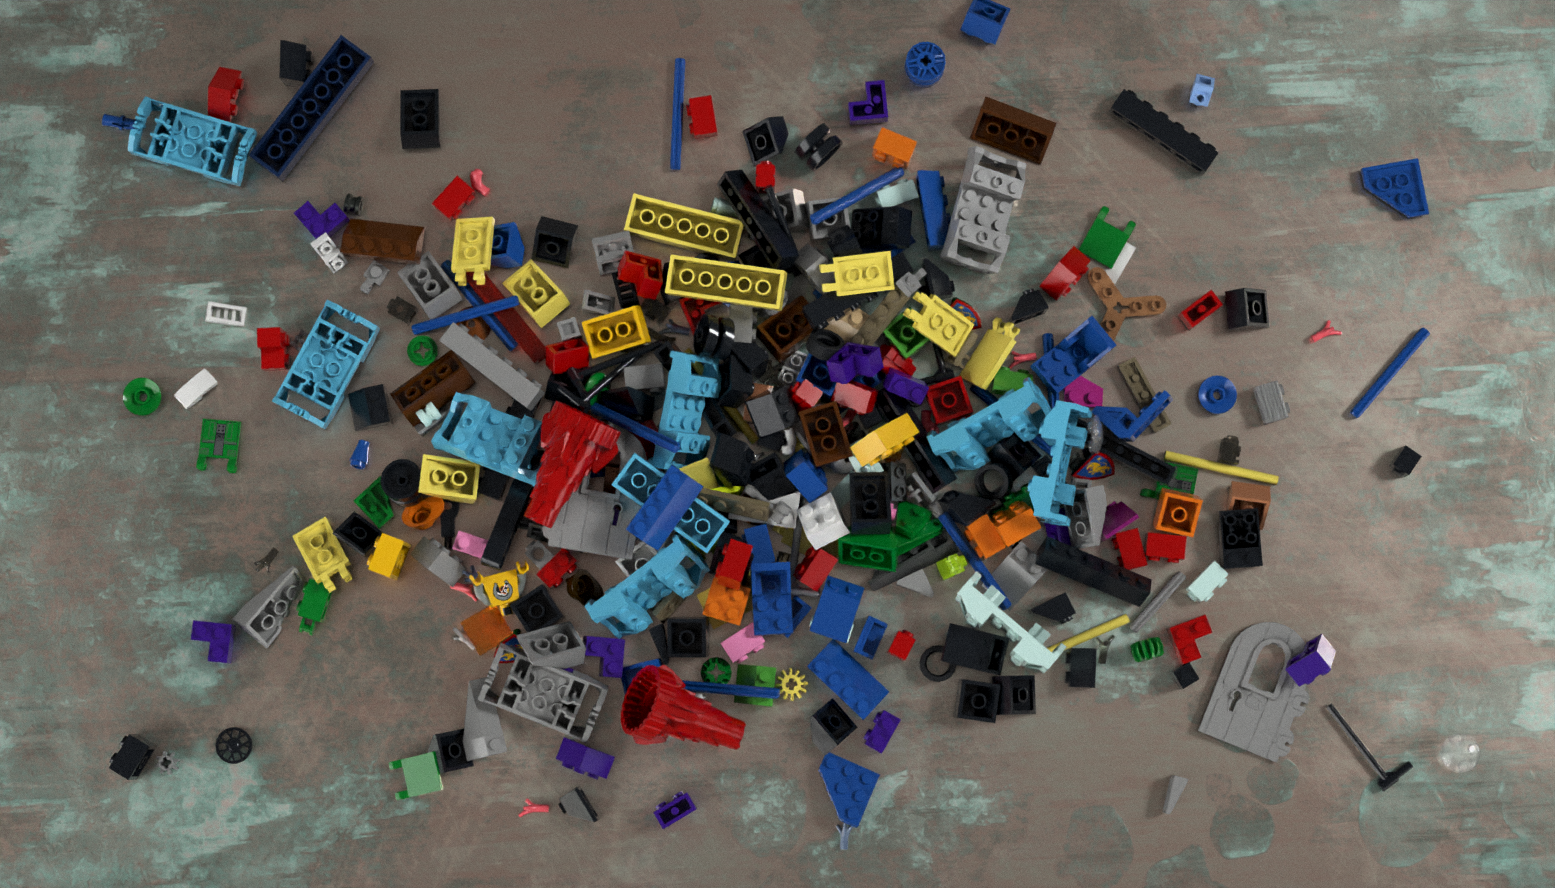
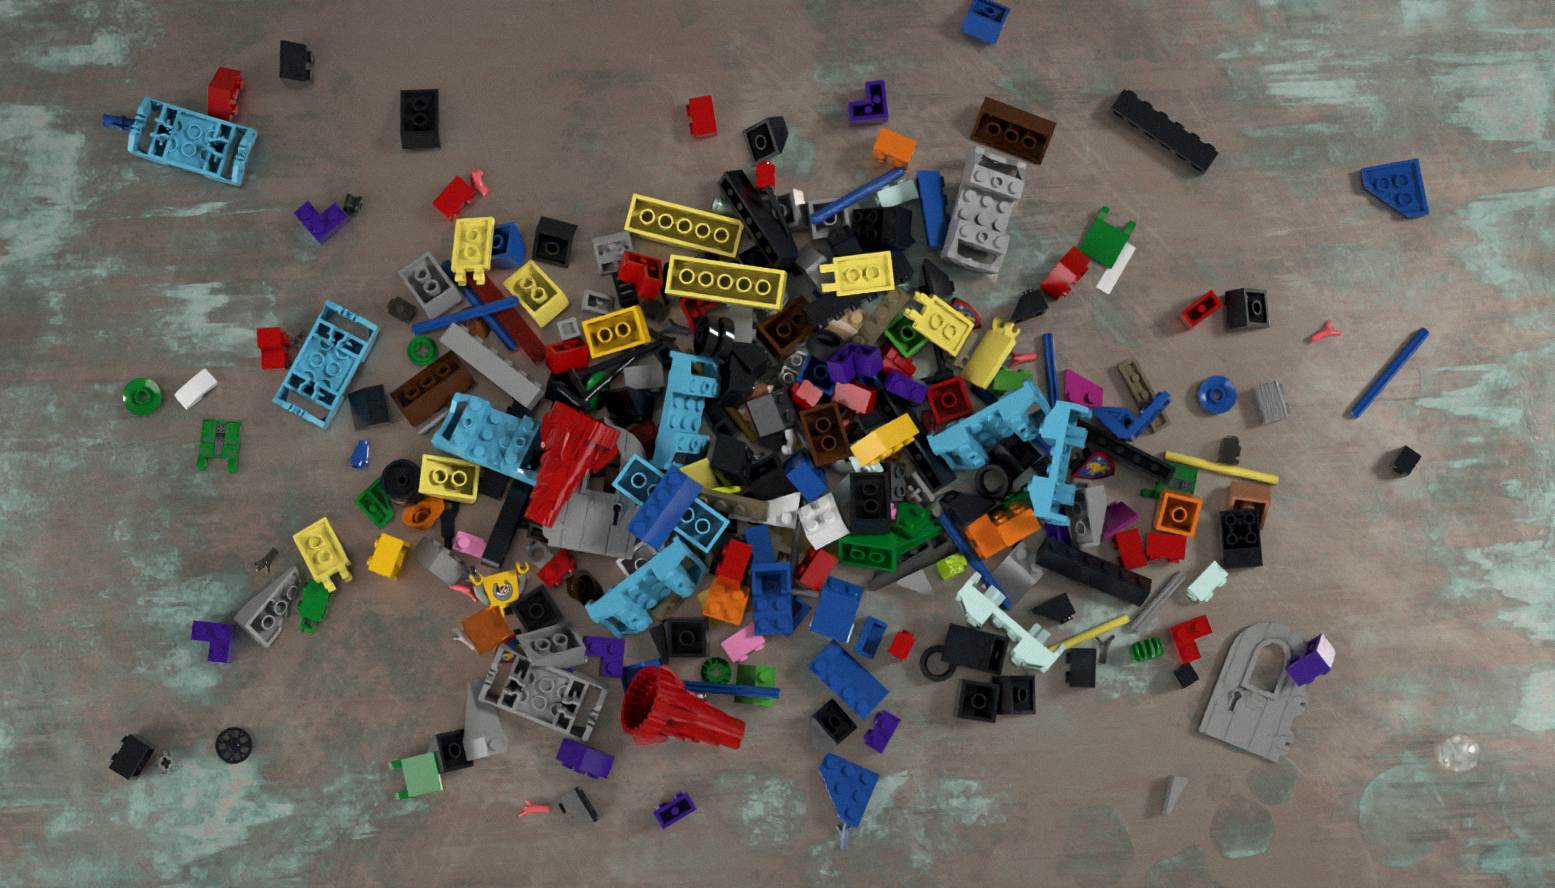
white slope [205,301,247,327] -> none
dark blue brick [249,35,374,182] -> none
white slope [310,232,349,274] -> none
black slope [333,511,385,558] -> none
reddish brown slope [340,218,425,265] -> none
light grey plate [360,260,390,295] -> none
light aqua wheel [415,401,442,428] -> none
blue axle [590,403,681,453] -> none
blue axle [670,58,685,170] -> none
light grey brick [744,484,792,524] -> none
light yellow gear [775,668,808,701] -> none
black wheel [795,123,843,171] -> none
light grey plate [895,268,927,297] -> none
blue wheel [904,42,946,88] -> none
blue bracket [1030,316,1116,396] -> none
medium nougat piece [1087,267,1166,341] -> none
clear dish [1088,415,1104,454] -> none
light blue brick [1189,74,1215,107] -> none
black bar [1326,703,1413,792] -> none

